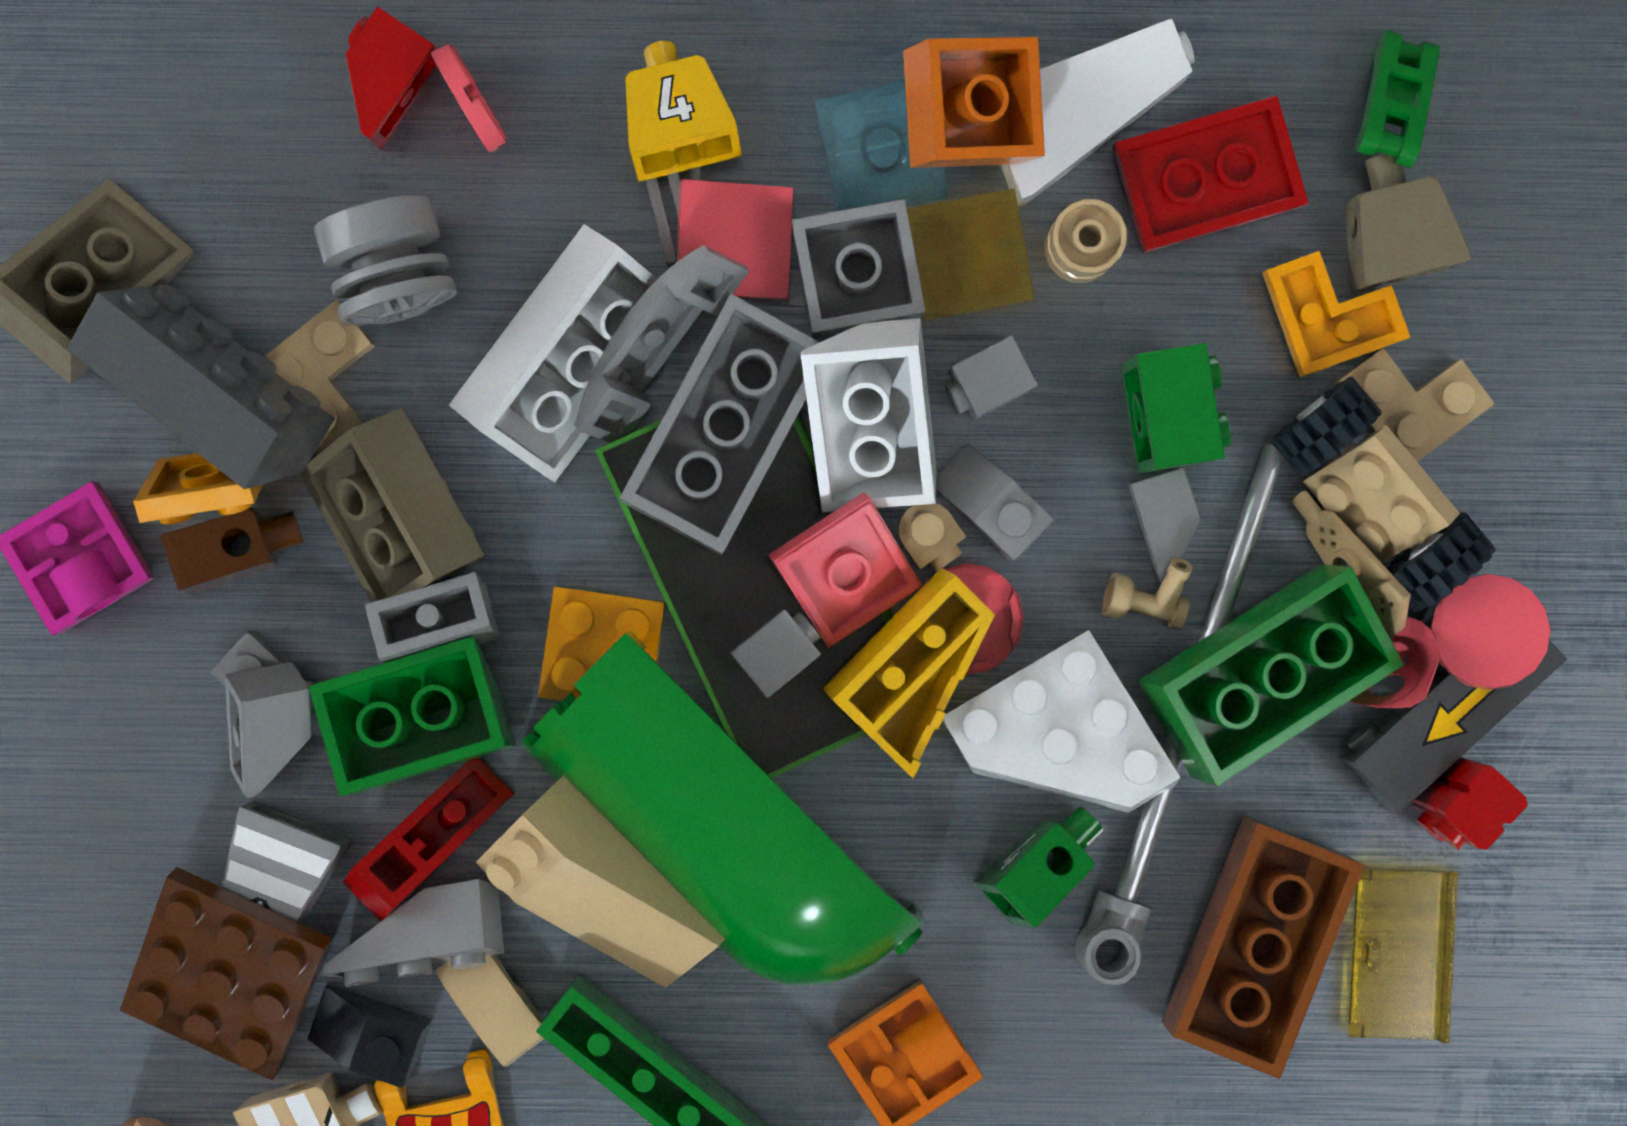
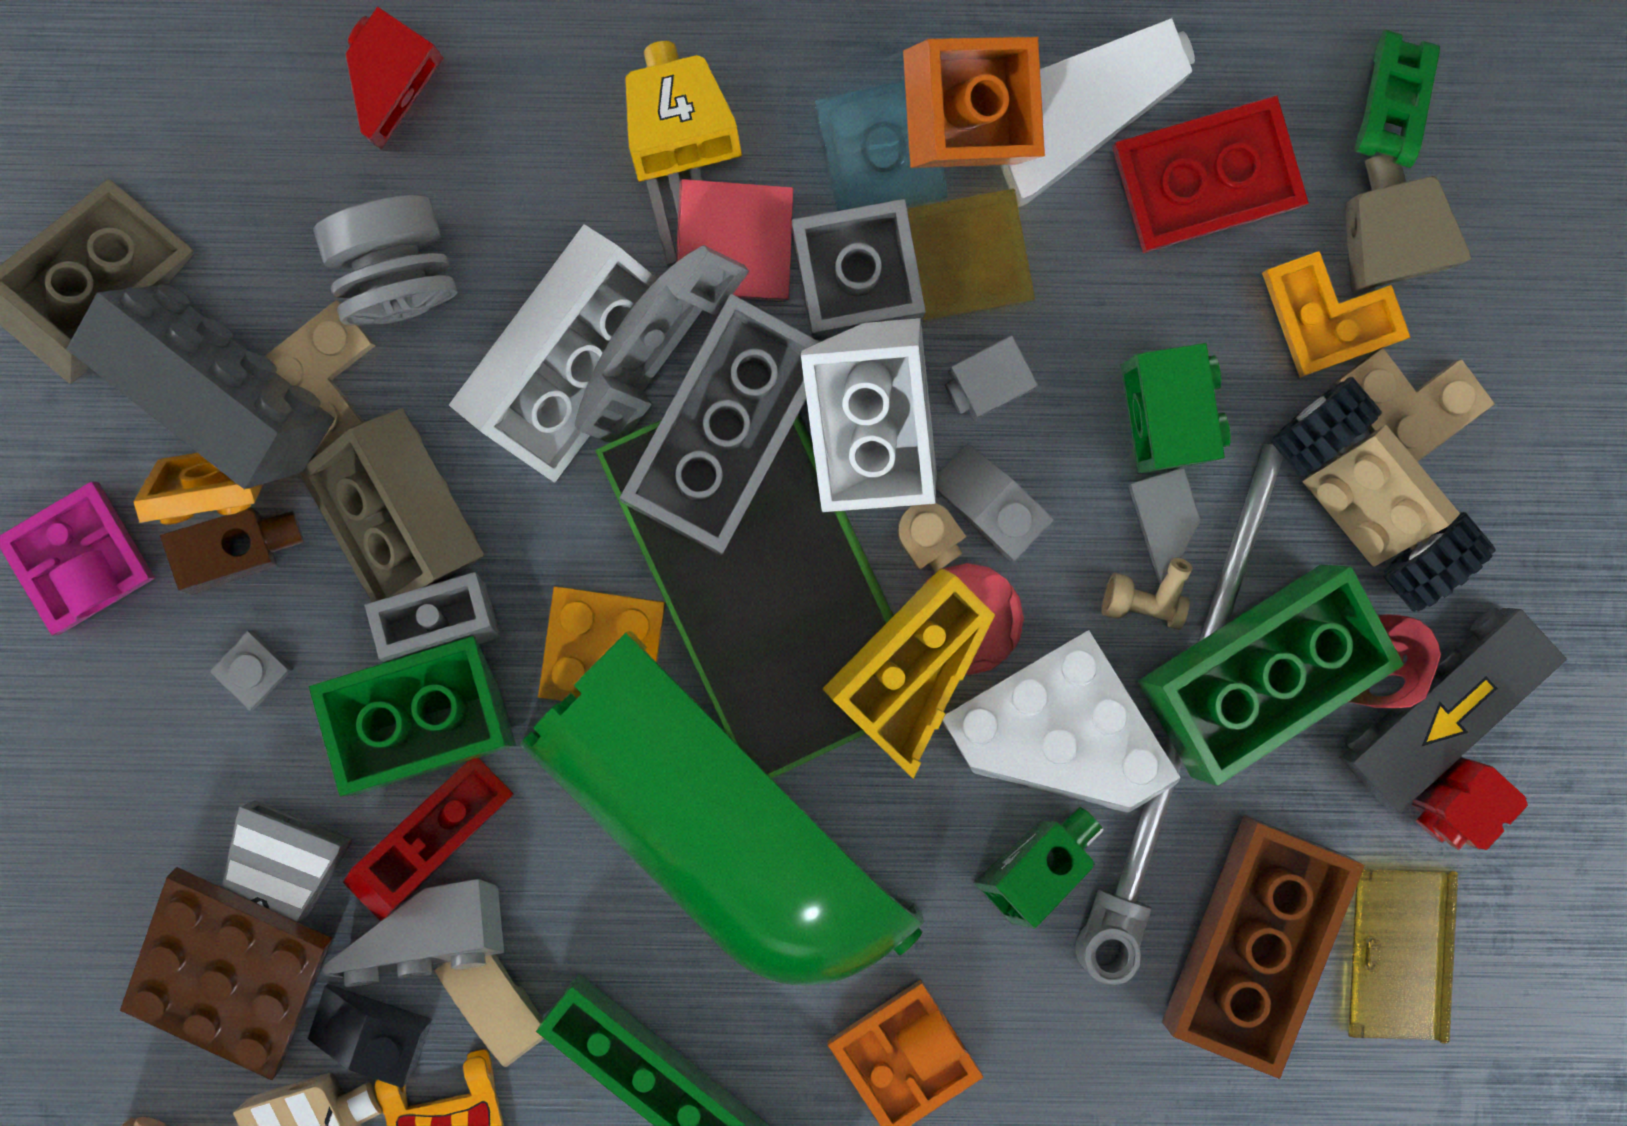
light grey slope [225,662,316,799] -> none
coral tile [431,43,507,154] -> none
tan slope [475,775,725,988] -> none
light grey brick [730,610,821,698] -> none
coral tile [768,492,922,649] -> none
tan wheel [1044,199,1127,283] -> none
tan piece [1291,490,1411,639] -> none
coral tile [1430,574,1551,690] -> none

